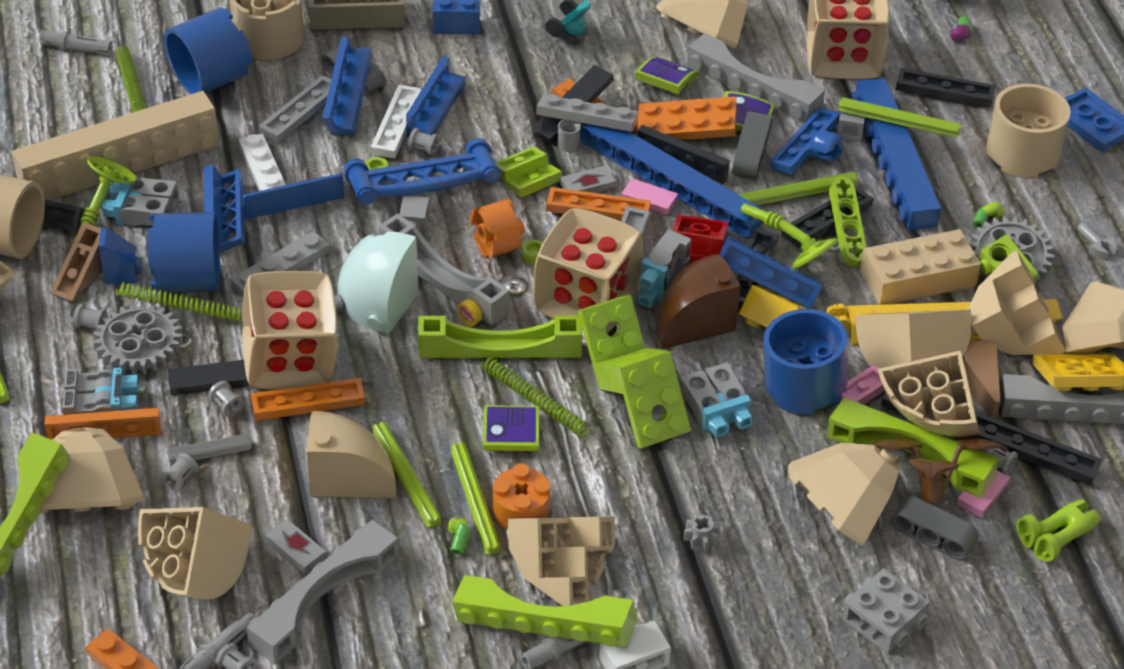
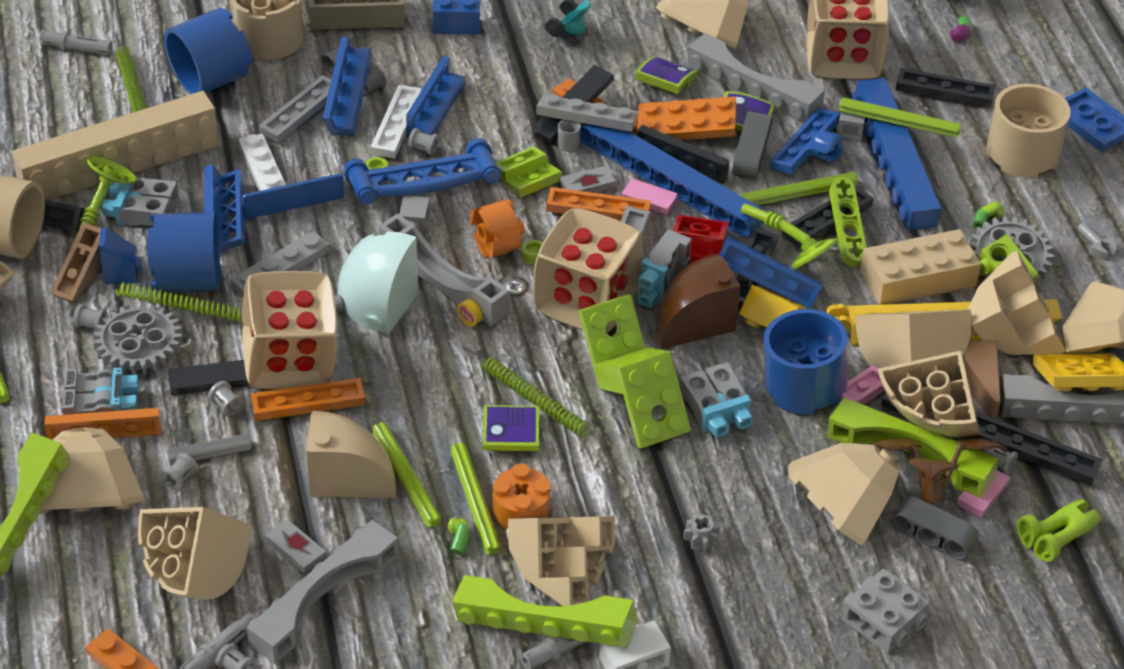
lime arch [418,316,582,358] -> none

